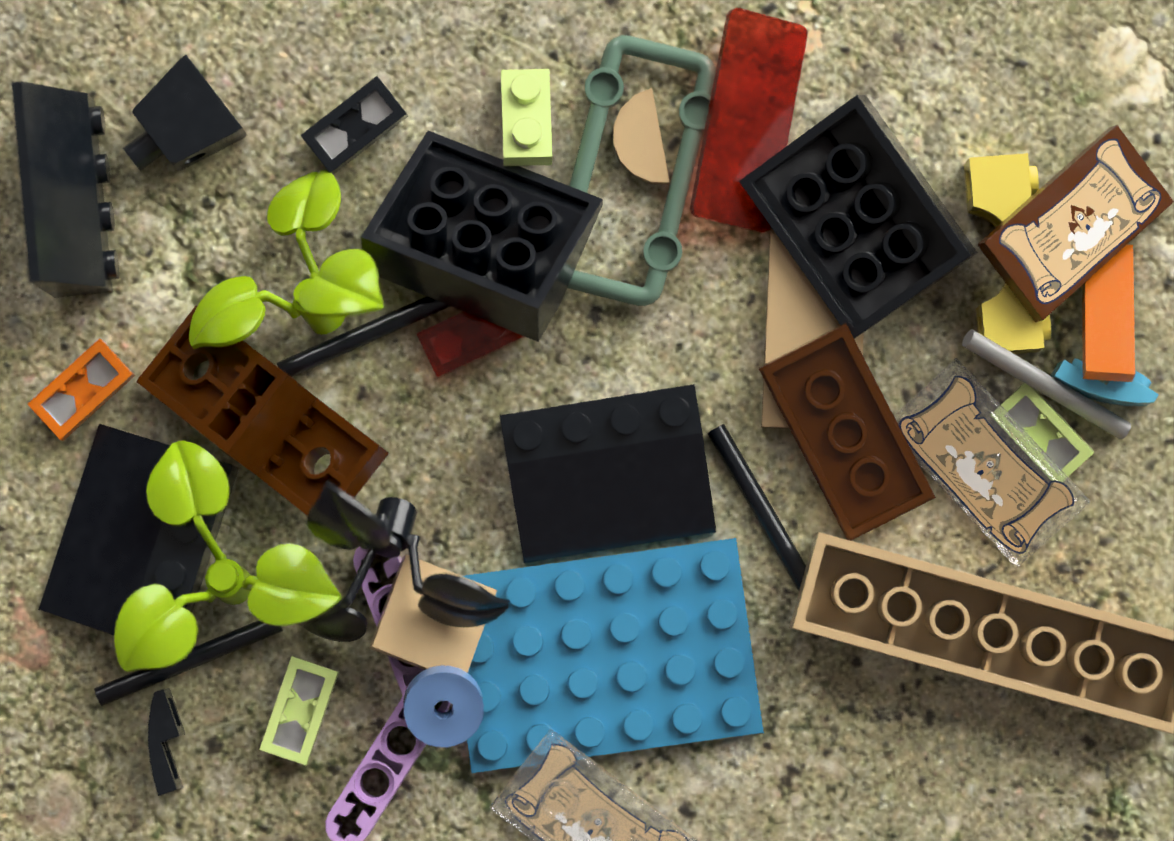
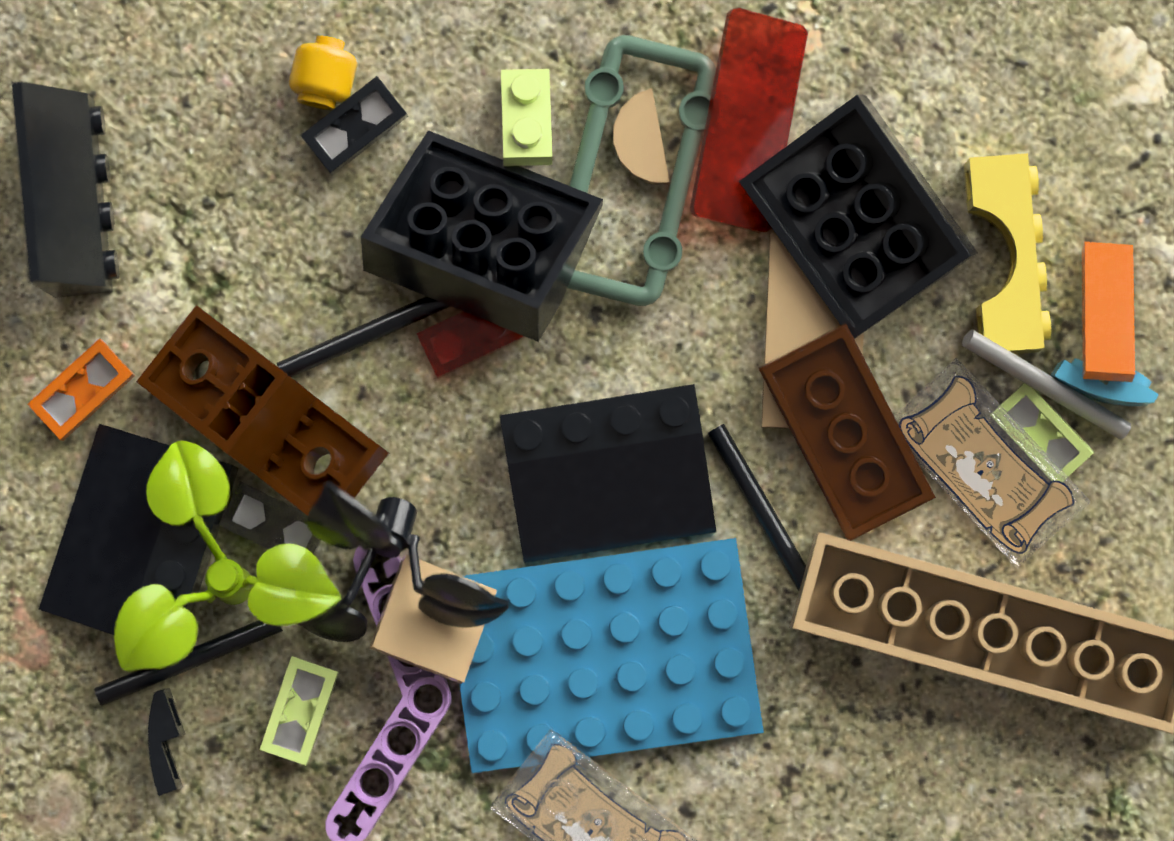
black torso [123,55,247,171] -> none
lime plant [189,170,384,349] -> none
medium blue piece [403,665,484,747] -> none
tile [977,125,1174,322] -> none
none -> clear smoke piece [219,481,321,555]
none -> yellow head [289,35,357,110]

